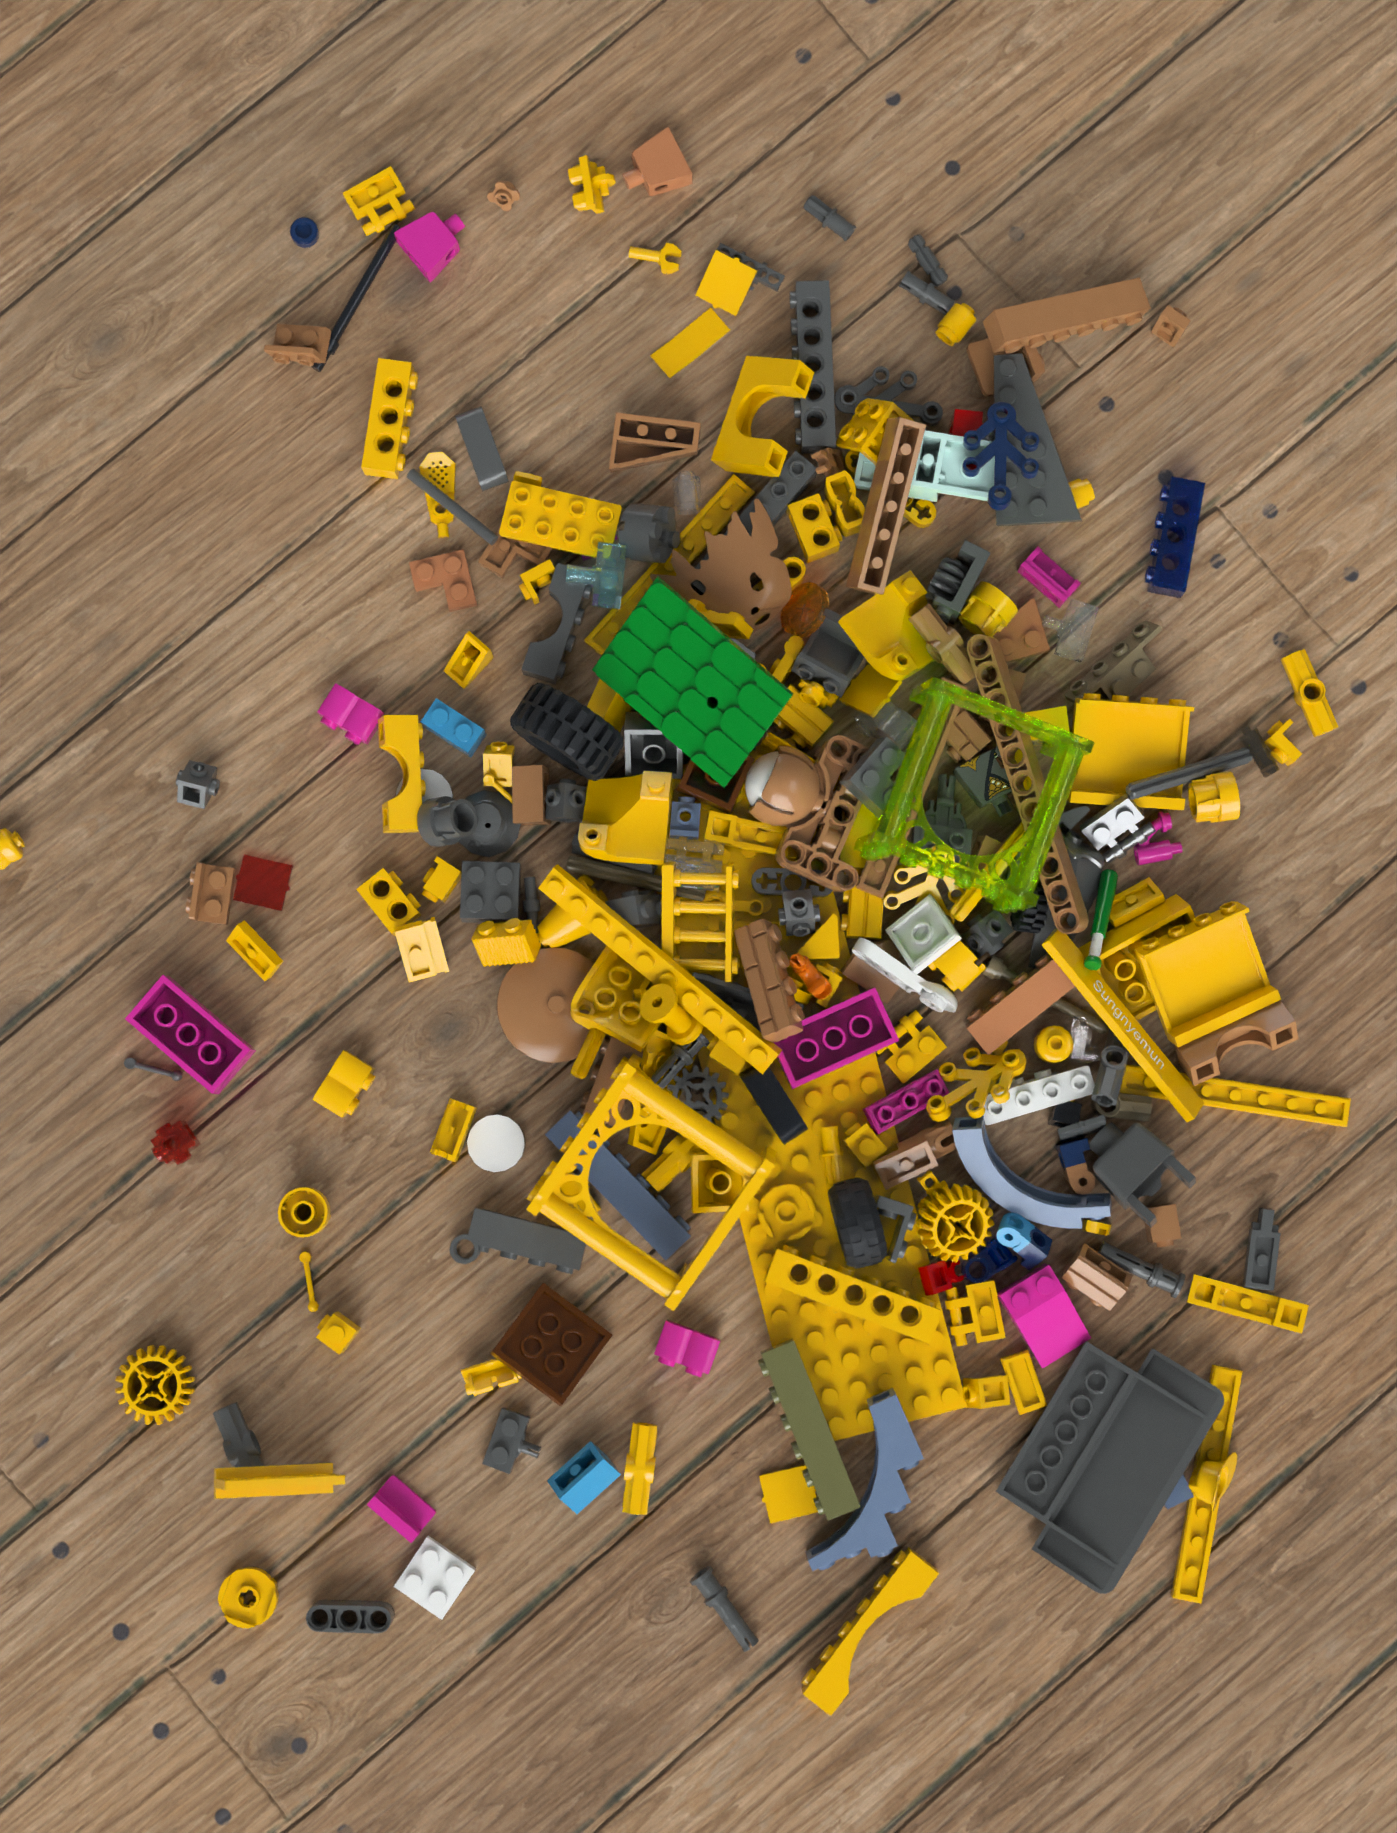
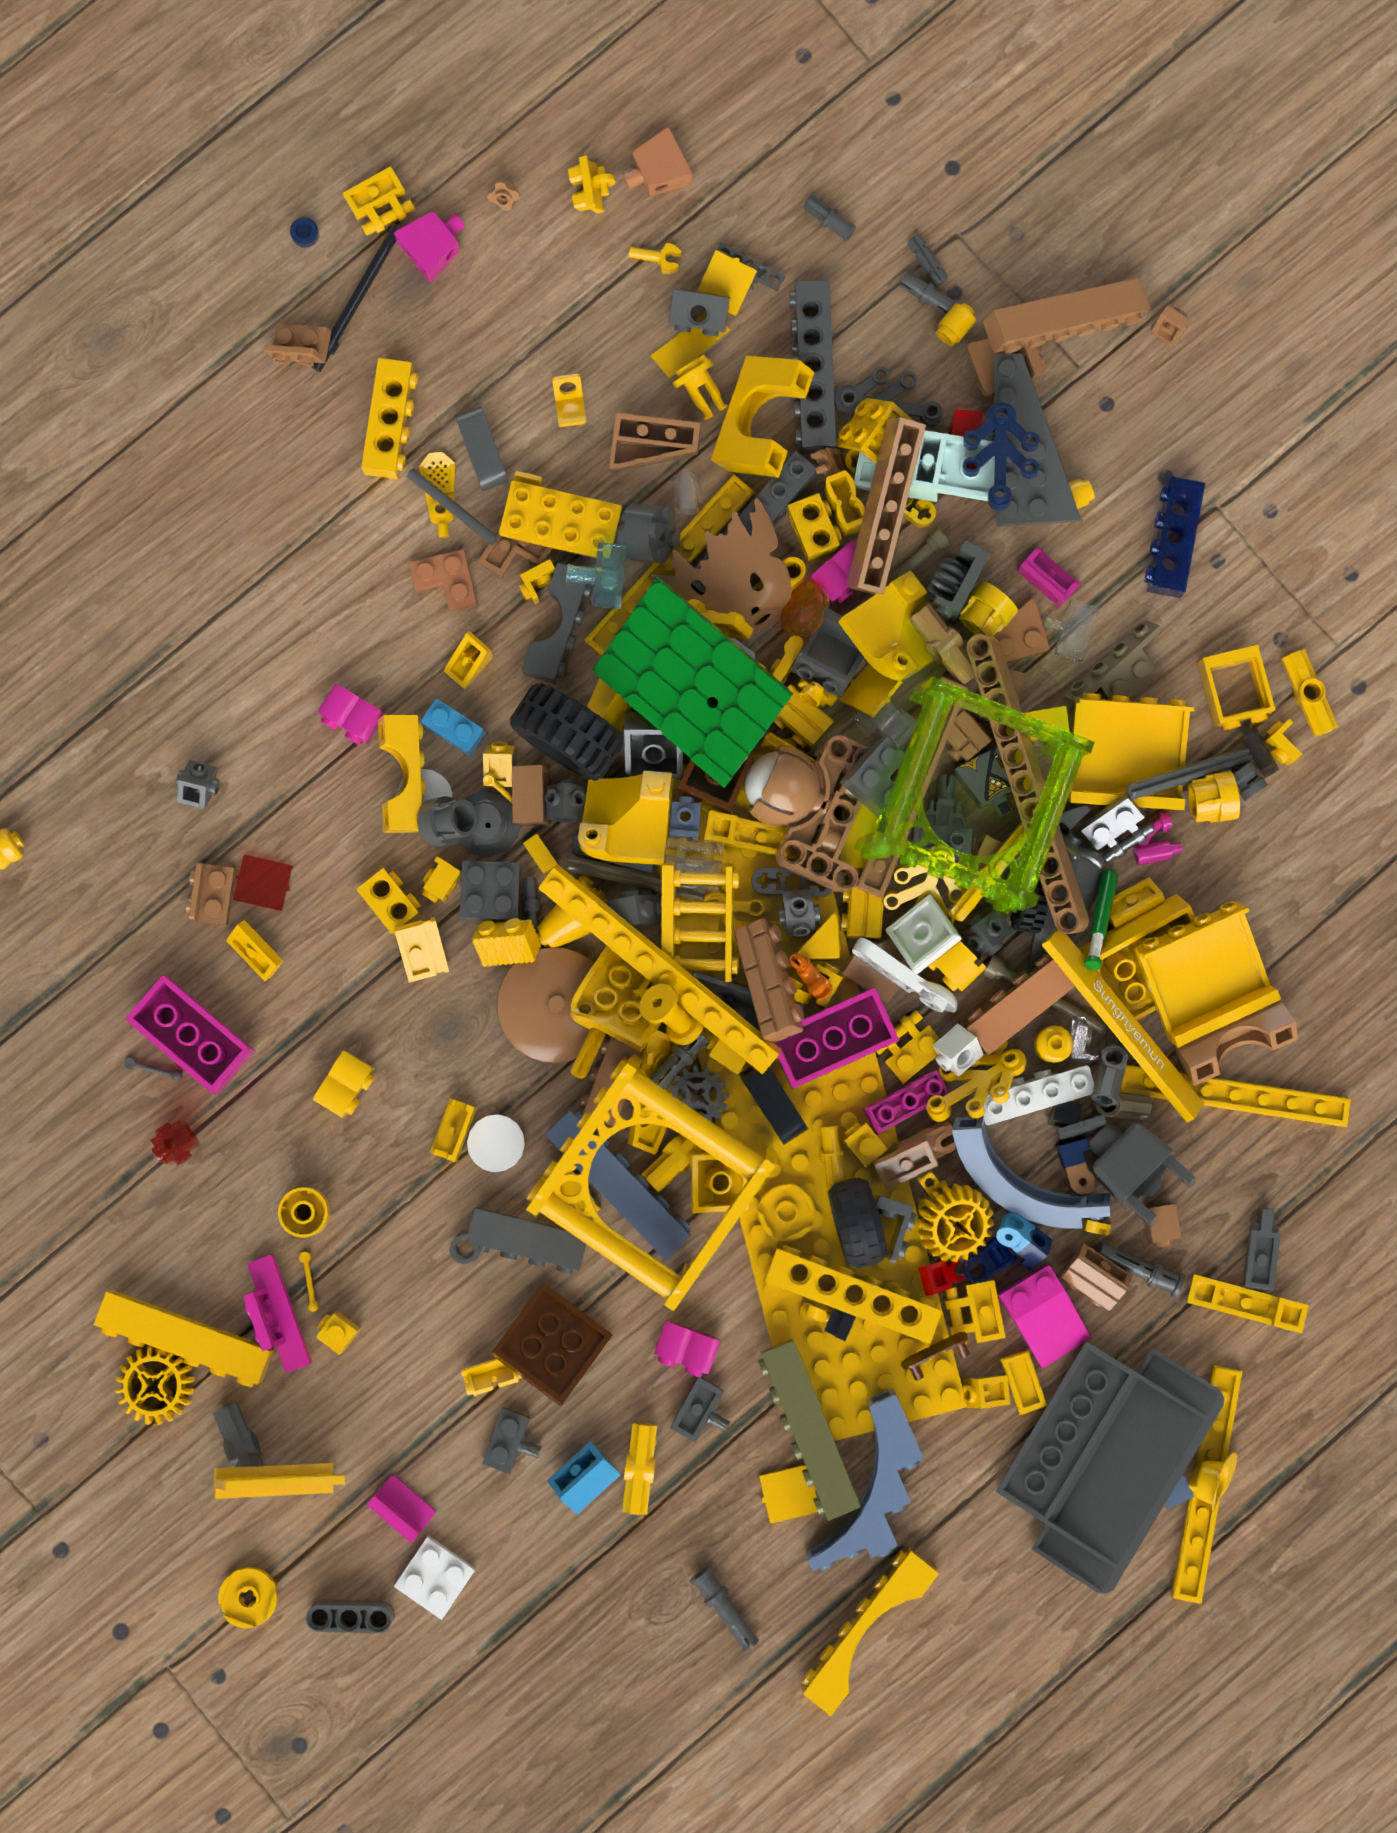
none -> yellow brick [93,1290,275,1387]
none -> dark pink bracket [243,1254,312,1373]
none -> yellow piece [523,834,557,876]
none -> yellow bracket [552,374,587,427]
none -> dark grey brick [668,288,730,337]
none -> dark grey plate [670,1377,730,1443]
none -> yellow piece [672,354,729,421]
none -> black piece [805,1304,856,1341]
none -> dark pink brick [810,540,857,605]
none -> dark tan piece [841,528,951,616]
none -> reddish brown piece [901,1332,970,1381]
none -> white brick [933,1024,984,1076]
none -> yellow window [1197,645,1275,731]
none -> dark grey wheel [1233,762,1268,801]

